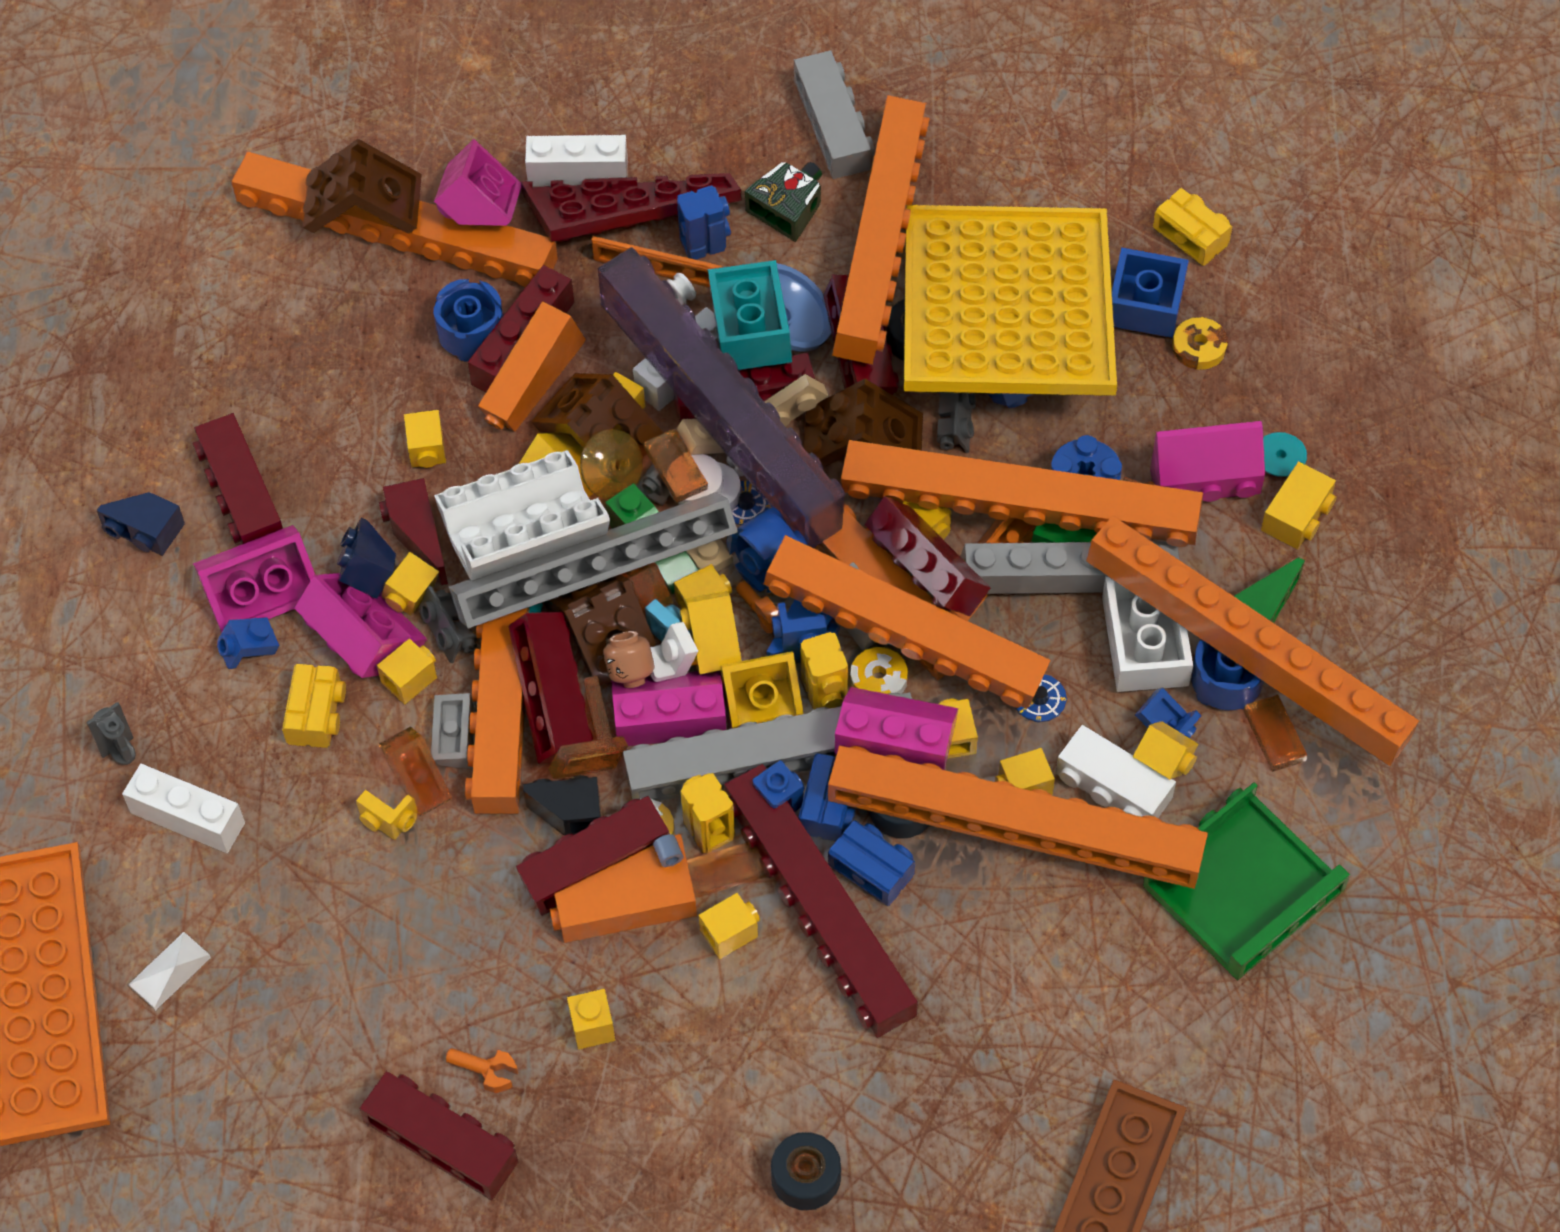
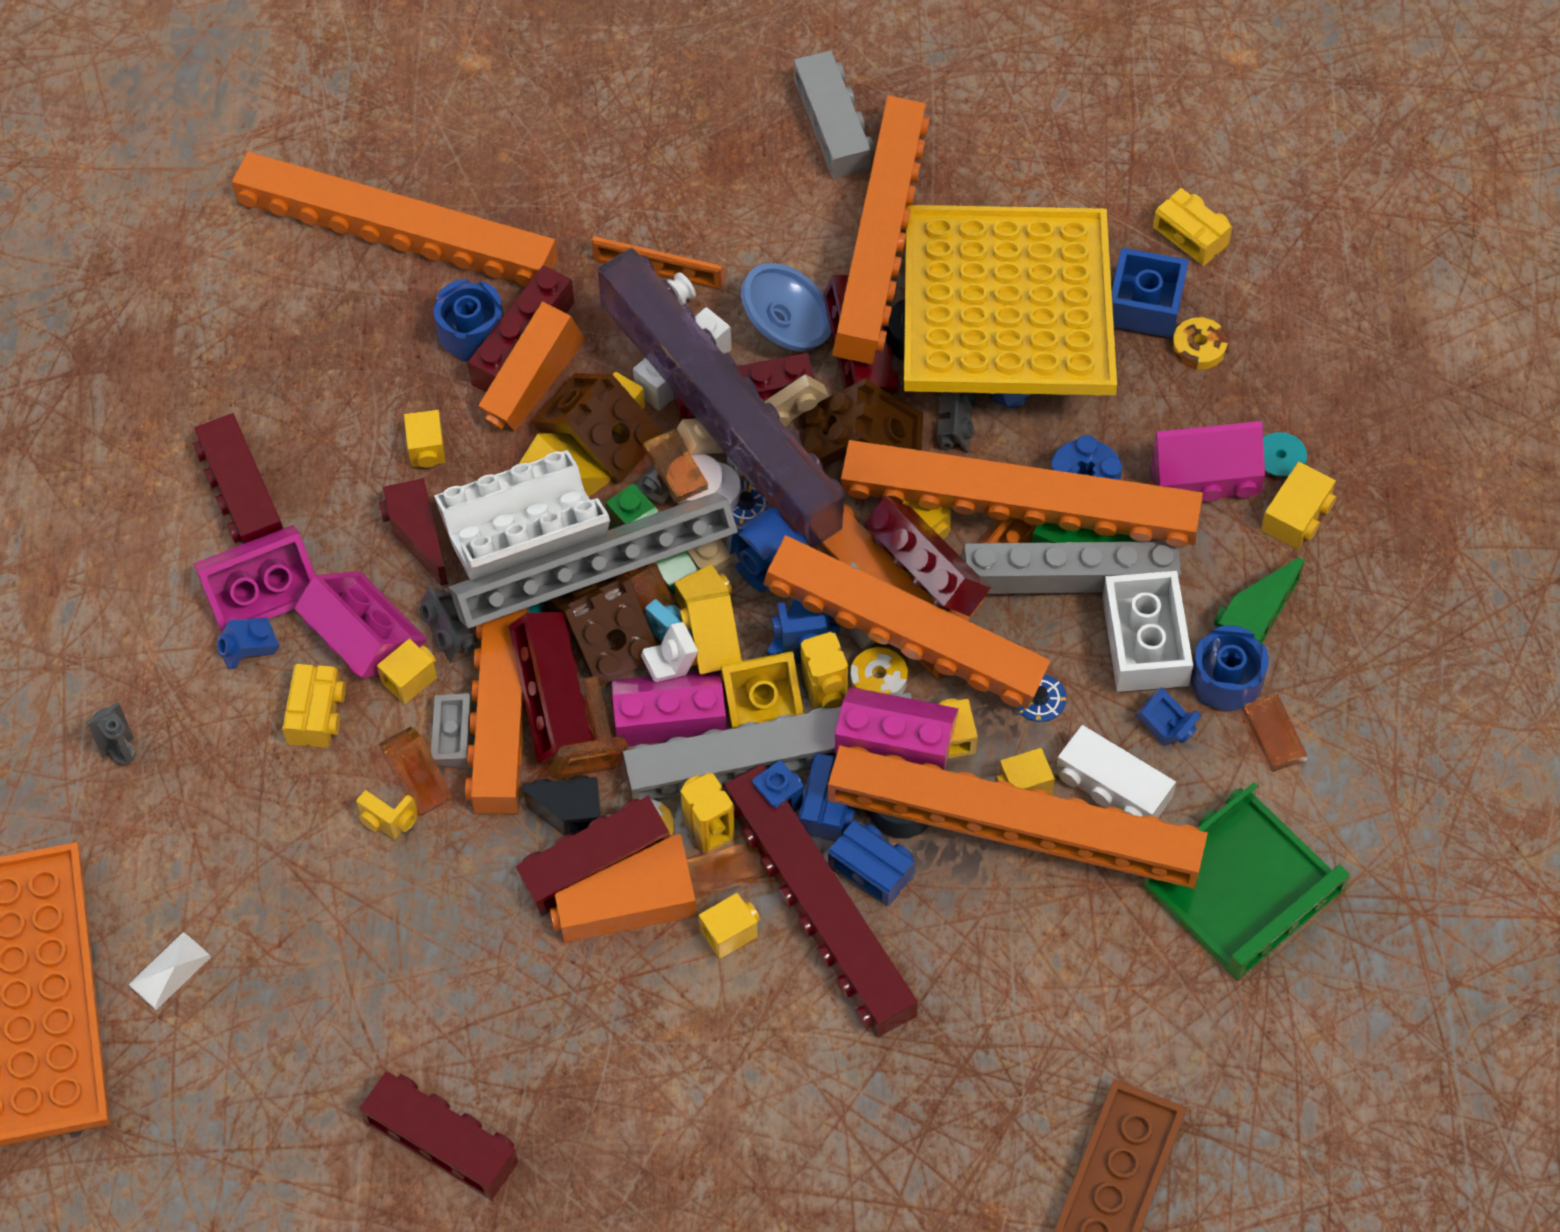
dark blue slope [97,492,185,556] -> none
white brick [122,763,245,854] -> none
reddish brown bracket [303,139,422,234] -> none
dark blue slope [337,517,396,599] -> none
yellow brick [382,552,439,616] -> none
dark pink slope [434,139,521,226] -> none
orange bar [446,1048,518,1093] -> none
dark red wing [521,173,742,242] -> none
white brick [525,135,628,187] -> none
yellow brick [567,989,615,1050] -> none
clear yellow dish [580,429,643,499] -> none
nougat head [603,631,655,688] -> none
sand blue piece [653,834,683,867] -> none
blue brick [677,185,731,260] -> none
teal slope [708,260,792,372] -> none
orange bar [736,581,778,634] -> none
torso [745,162,822,242] -> none
black wheel [771,1132,841,1210] -> none
orange brick [1086,515,1419,766] -> none
yellow brick [1133,721,1199,780] -> none

